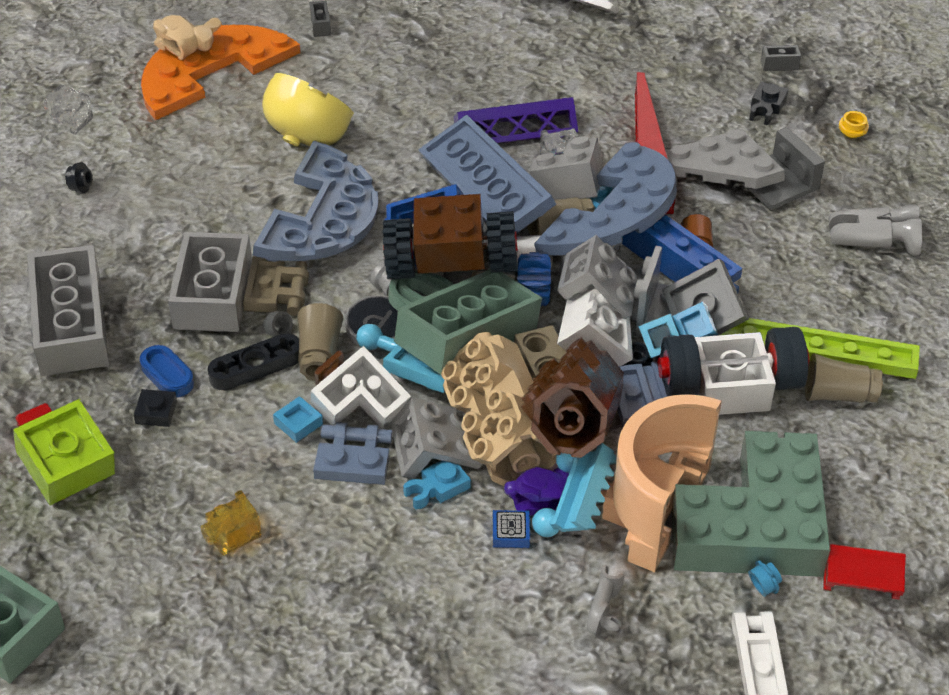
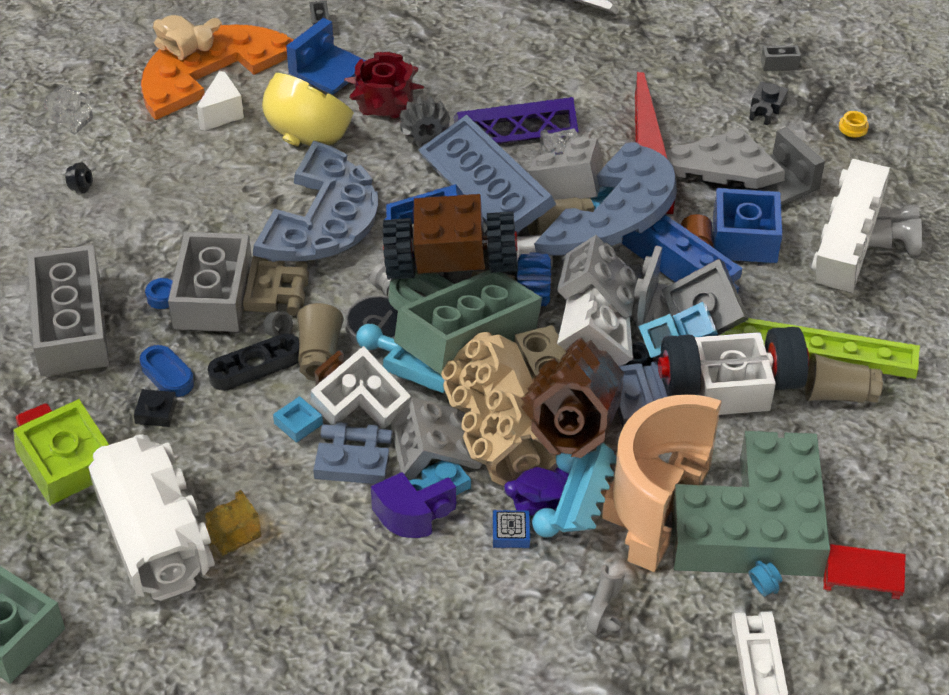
none -> white brick [88,434,215,601]
none -> blue tile [145,278,173,309]
none -> white slope [197,71,244,131]
none -> blue bracket [286,18,366,95]
none -> dark red brick [344,52,424,118]
none -> dark purple brick [371,472,456,538]
none -> dark grey gear [399,96,450,148]
none -> blue brick [713,188,782,263]
none -> white wedge [811,159,890,293]

